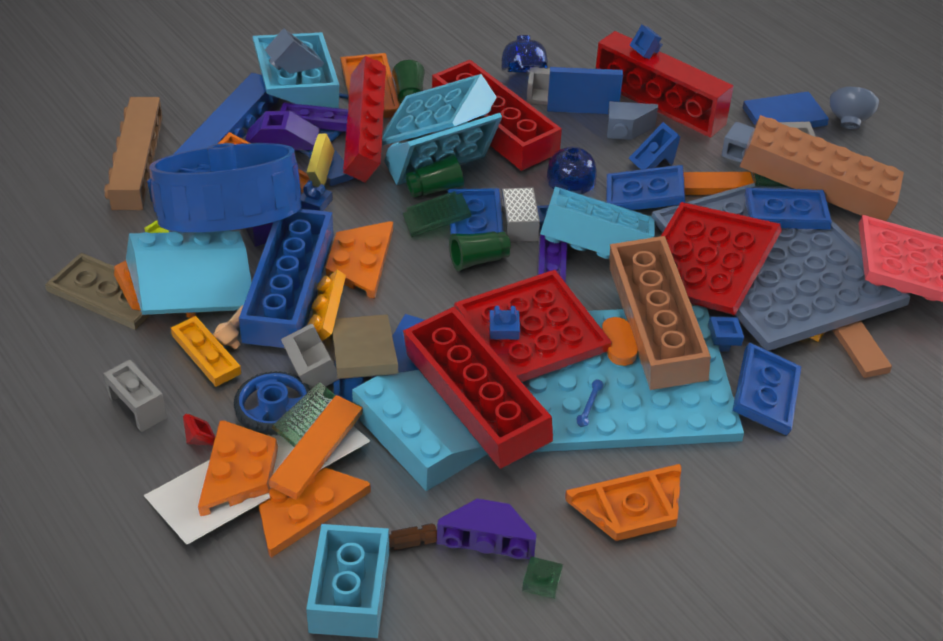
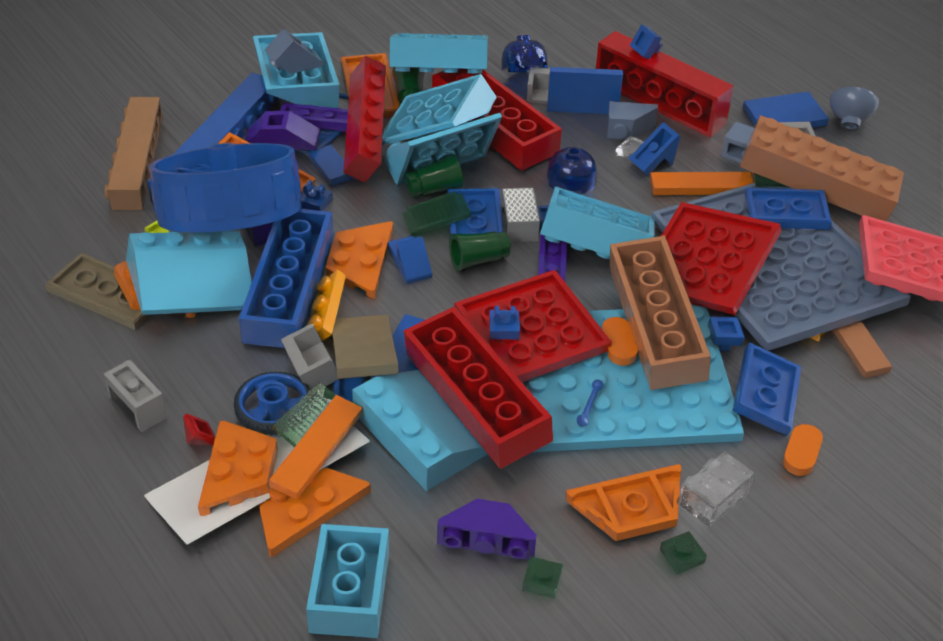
light orange plate [171,316,242,387] -> none
light nougat piece [213,305,243,350] -> none
light yellow tile [306,133,335,187] -> none
reddish brown axle [389,523,437,551] -> none
blue tile [606,165,685,210] -> none
none -> blue slope [388,236,432,284]
none -> medium azure slope [390,33,489,73]
none -> clear tile [616,136,643,158]
none -> clear green plate [660,531,707,574]
none -> clear brick [680,451,755,528]
none -> orange tile [783,424,823,476]

